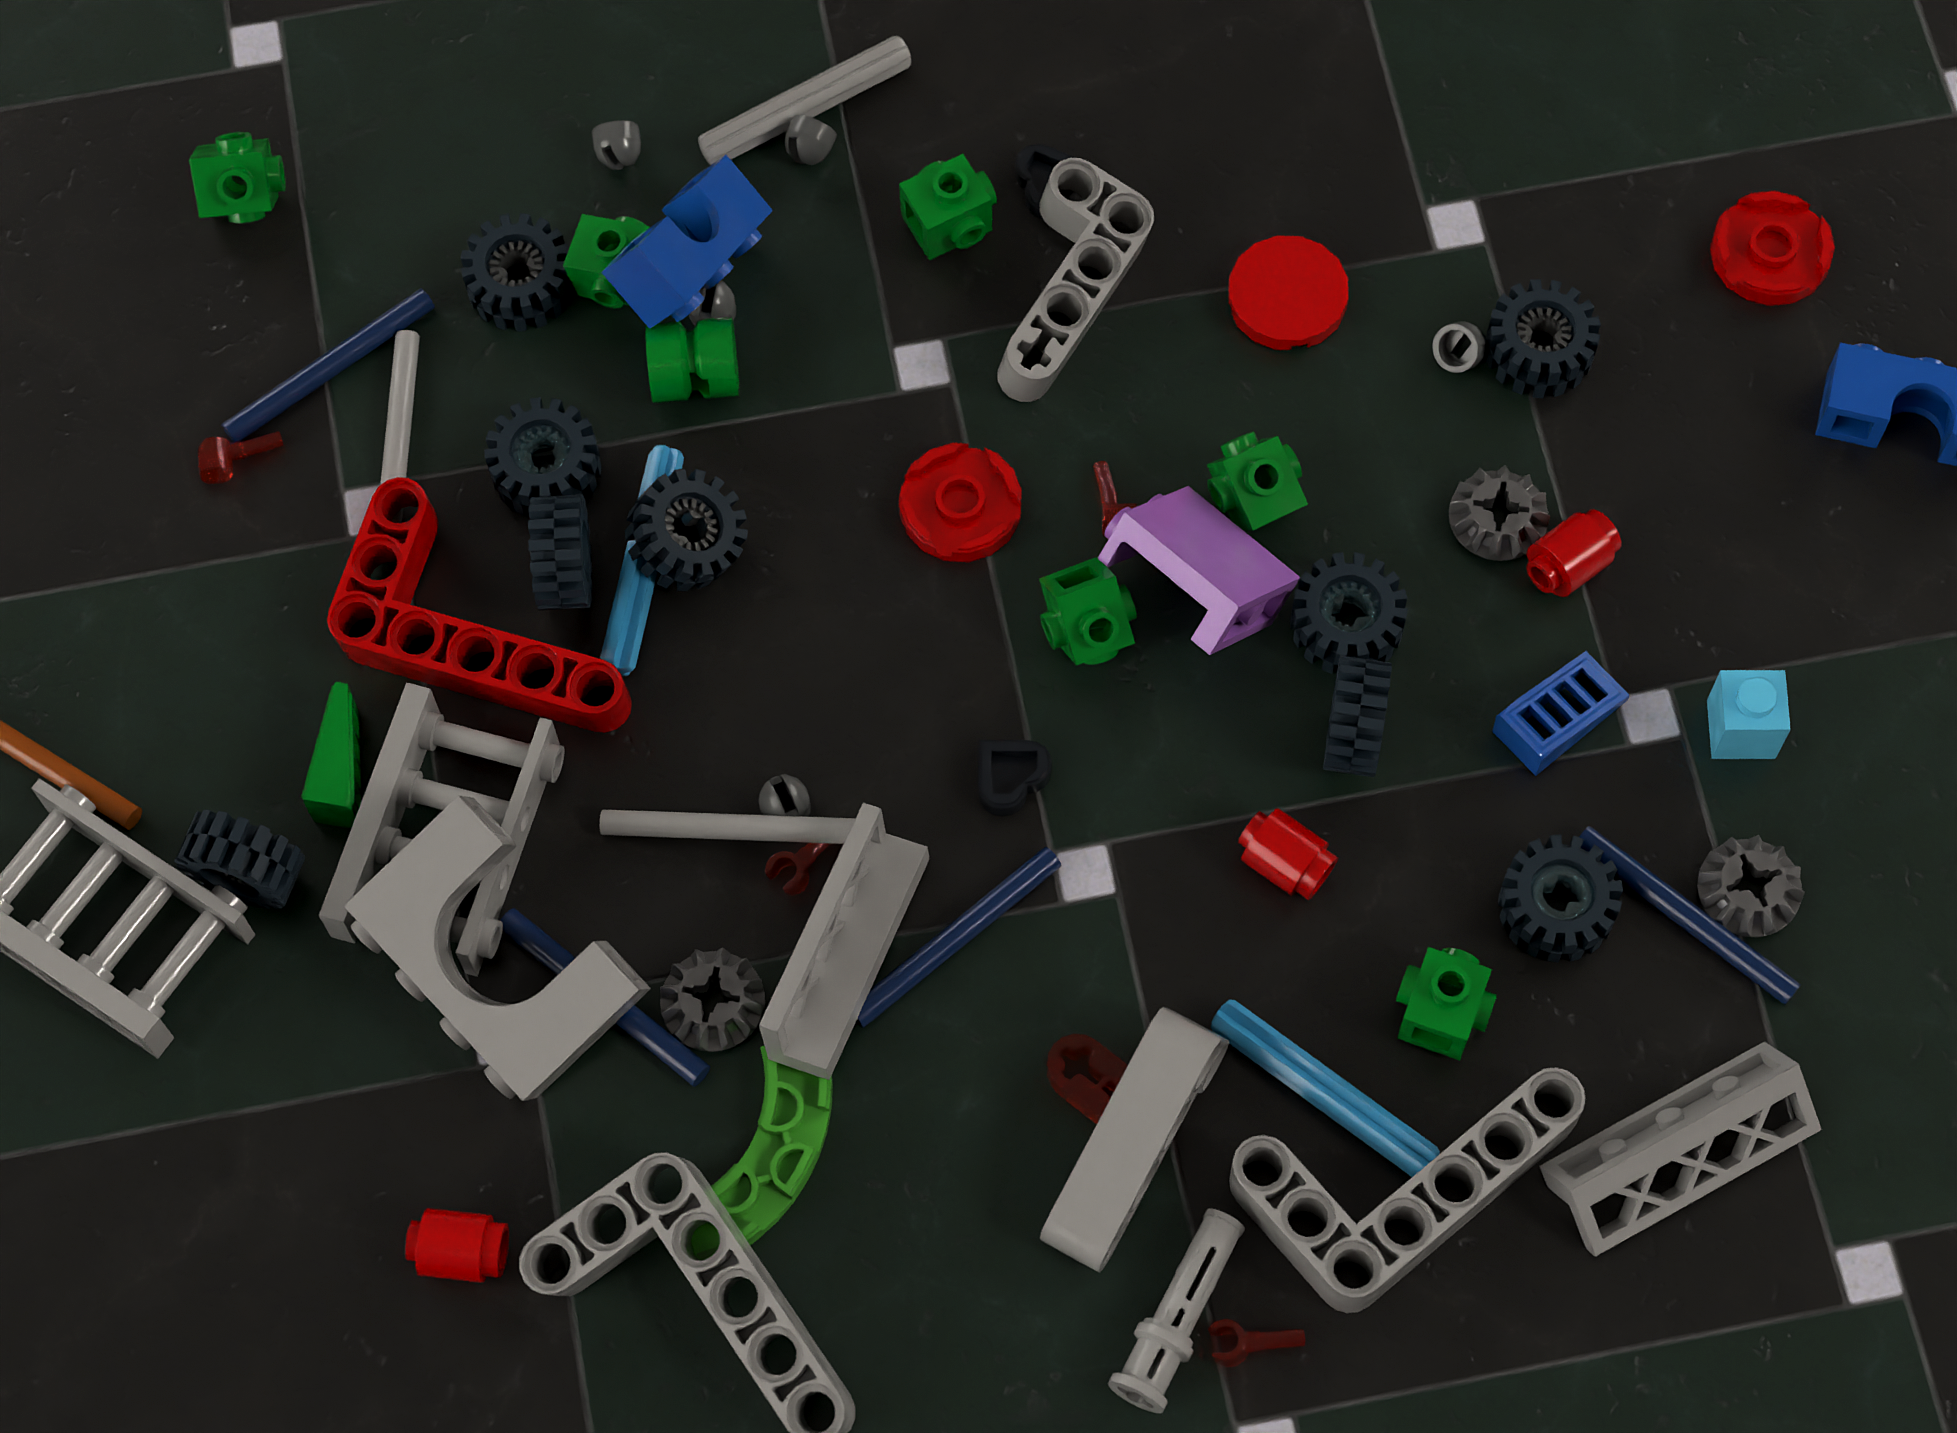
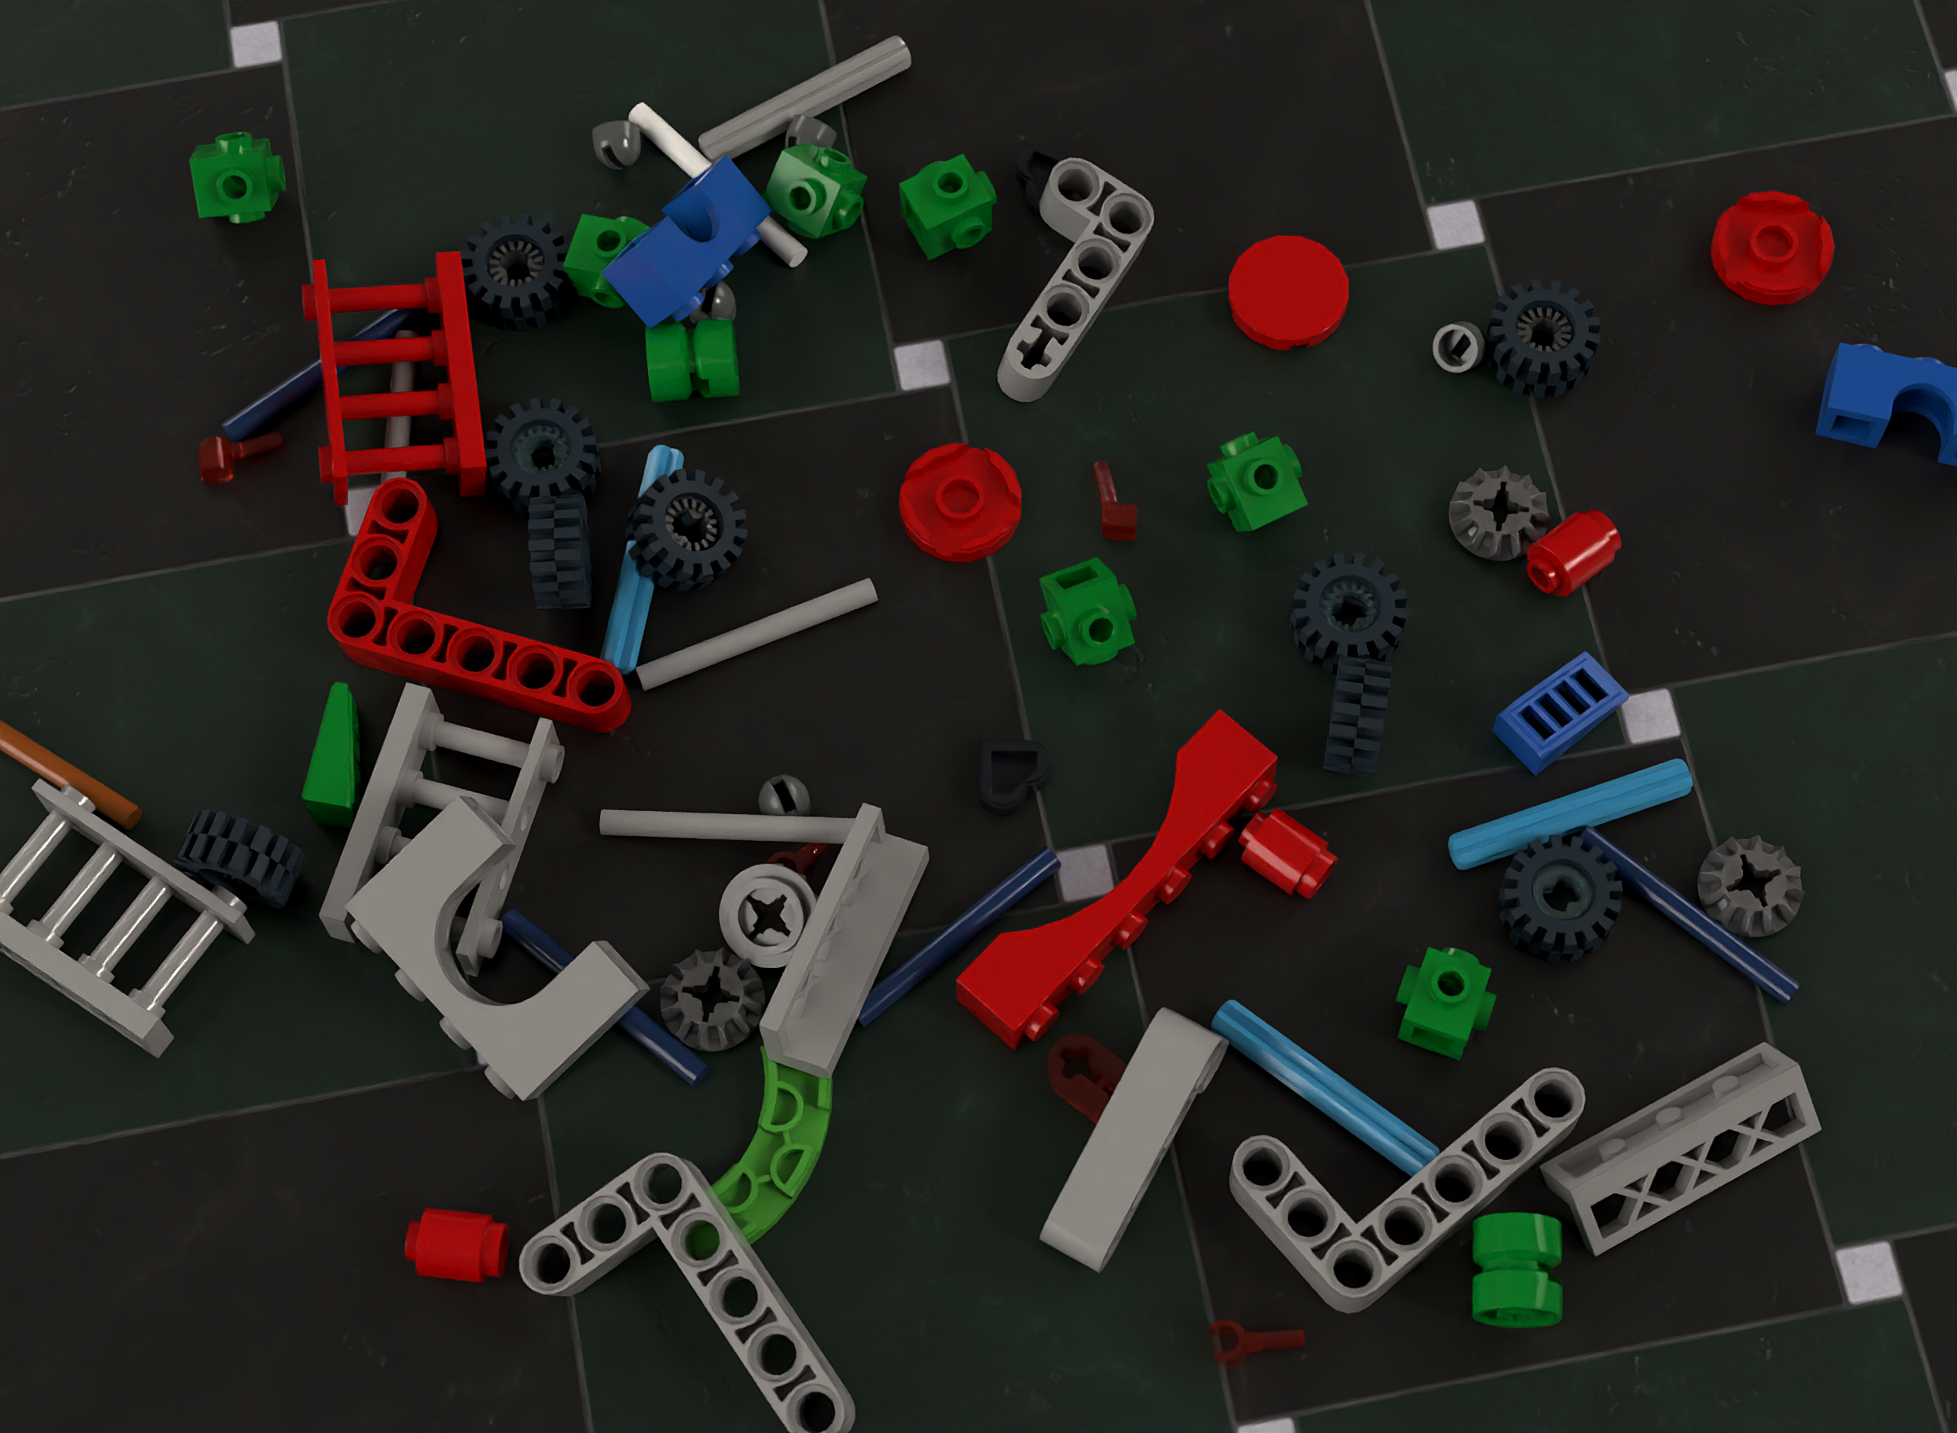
medium lavender panel [1098,486,1301,655] -> none
light grey pin [1108,1208,1245,1413] -> none
medium azure brick [1707,670,1791,759] -> none
none -> red fence [302,251,487,506]
none -> white bar [628,103,807,268]
none -> light grey bar [635,578,878,691]
none -> flat silver gear [719,863,819,968]
none -> green brick [762,142,868,239]
none -> red arch [956,709,1278,1051]
none -> dark azure axle [1448,758,1693,870]
none -> green wheel [1472,1212,1562,1328]

